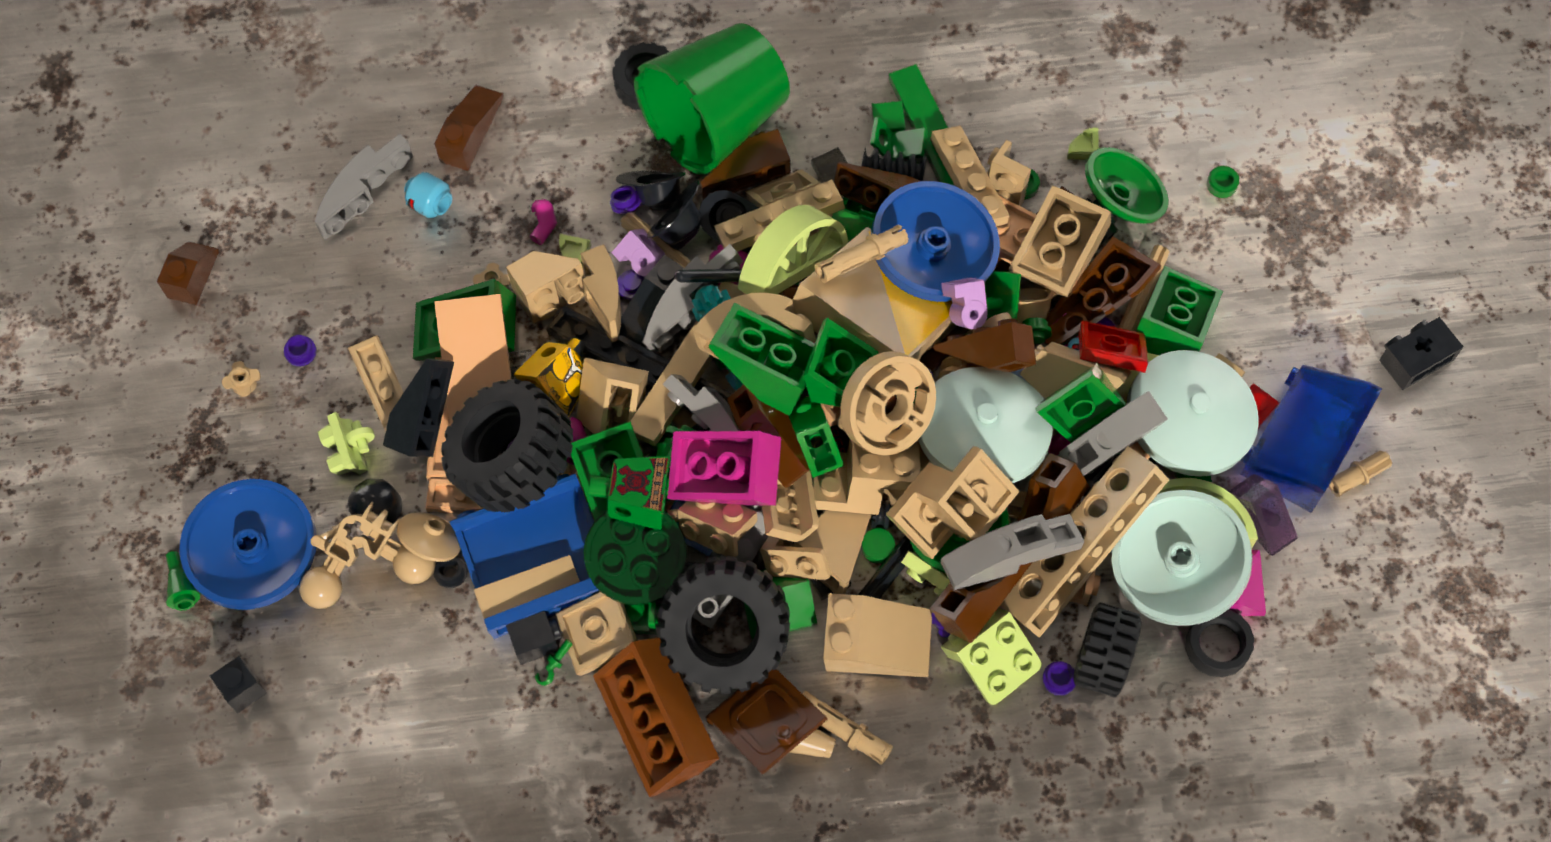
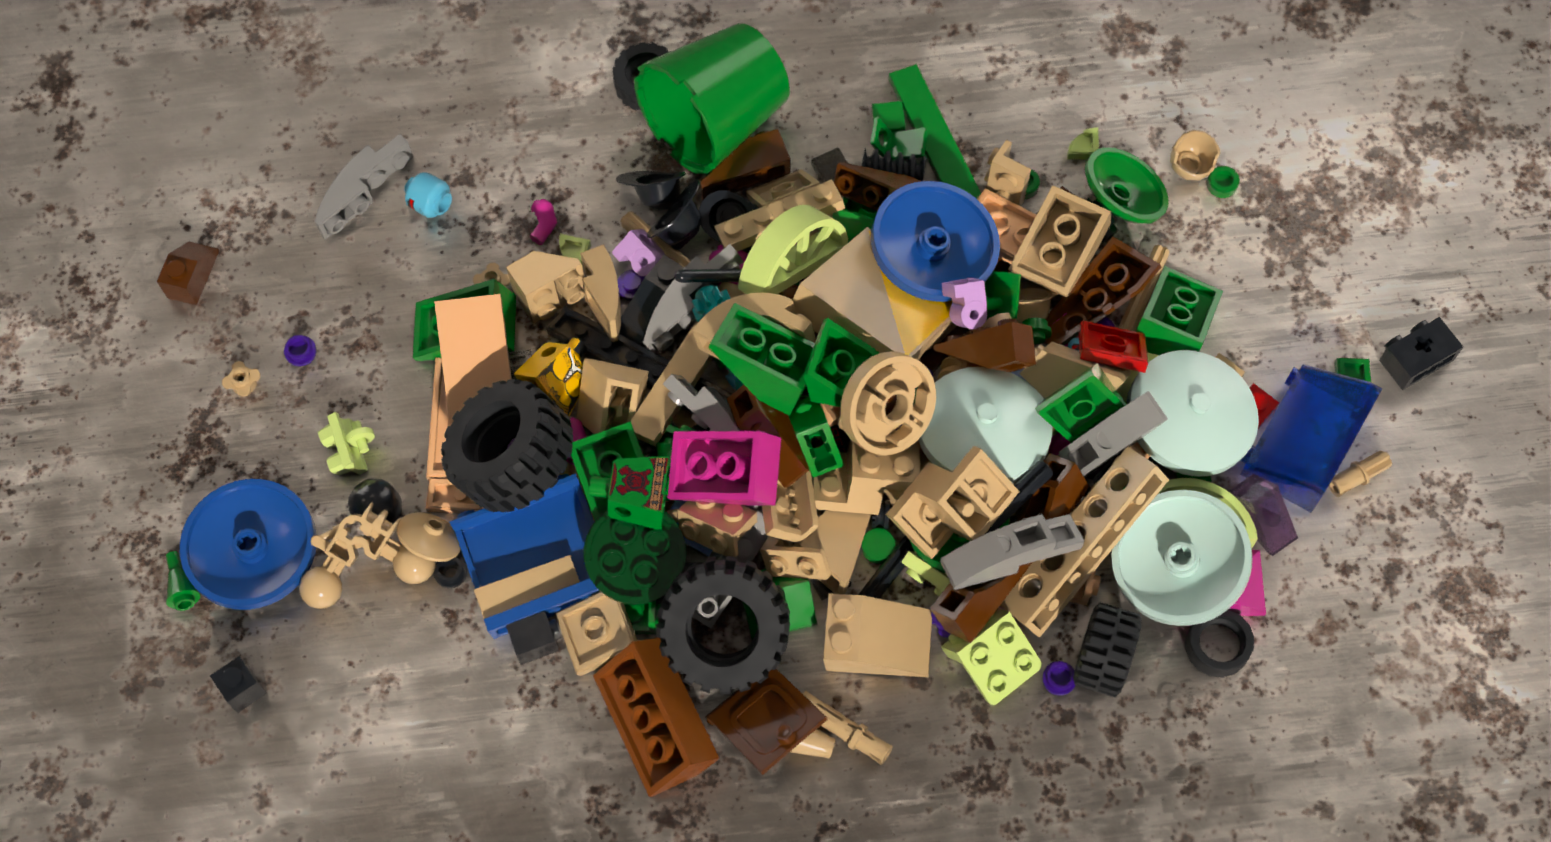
tan tile [348,335,404,431] -> none
black slope [383,358,454,457] -> none
reddish brown slope [434,85,504,171] -> none
green hand [535,639,573,686] -> none
dark purple plate [610,186,641,214] -> none
tan pin [815,224,908,283] -> none
tan plate [931,125,1010,226] -> none
none -> black axle [985,460,1053,534]
none -> tan hair [1170,130,1220,181]
none -> green tile [1334,358,1372,393]

